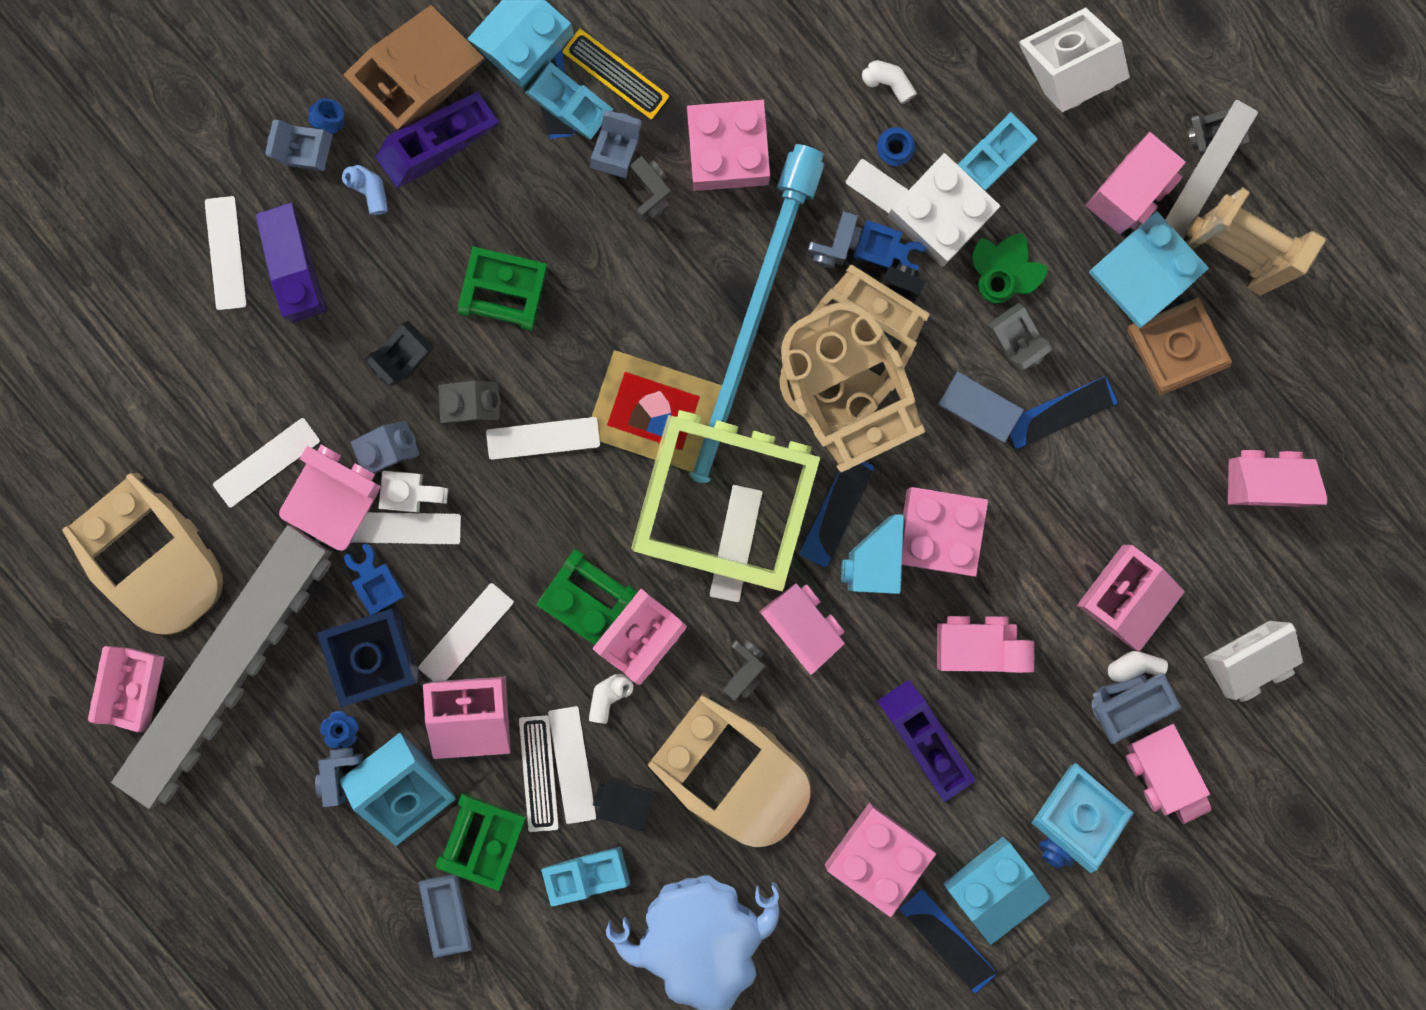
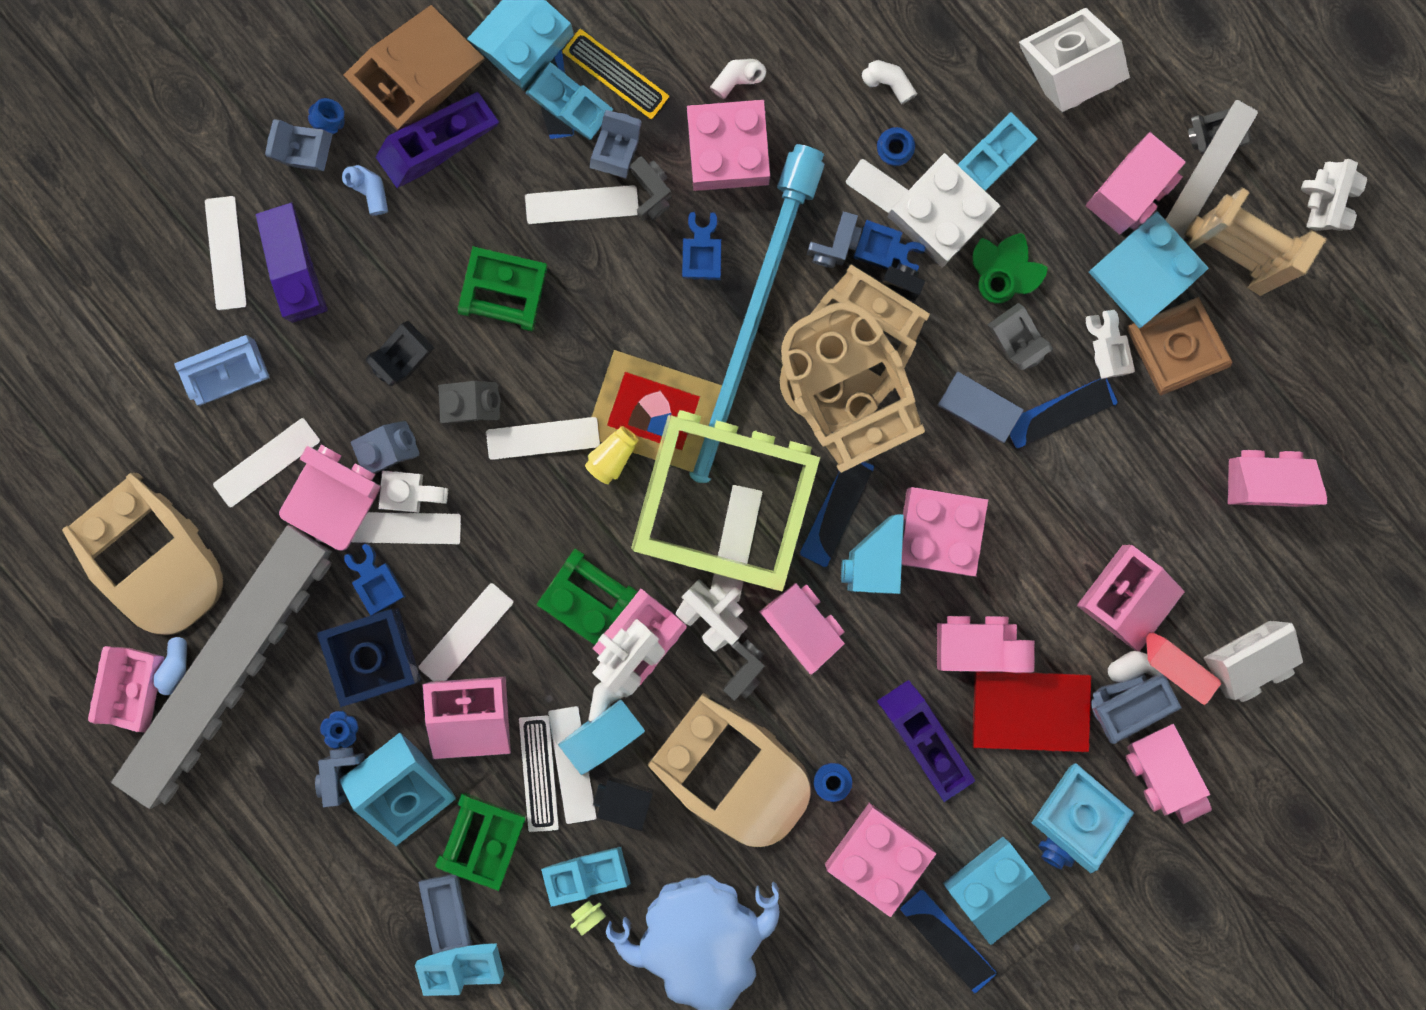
none -> light blue arm [153,637,187,695]
none -> light blue hinge [174,335,270,406]
none -> medium azure slope [415,943,504,996]
none -> white sticker [525,185,638,224]
none -> medium azure slope [558,699,645,775]
none -> yellowish green plate [570,901,606,935]
none -> light yellow cone [585,426,639,484]
none -> white hips [592,619,665,695]
none -> white hips [676,579,748,652]
none -> blue plate [682,212,721,280]
none -> white arm [710,59,766,99]
none -> blue plate [814,763,852,802]
none -> red tile [972,671,1091,752]
none -> white plate [1086,310,1135,379]
none -> coral slope [1146,632,1222,705]
none -> white hips [1301,159,1367,231]

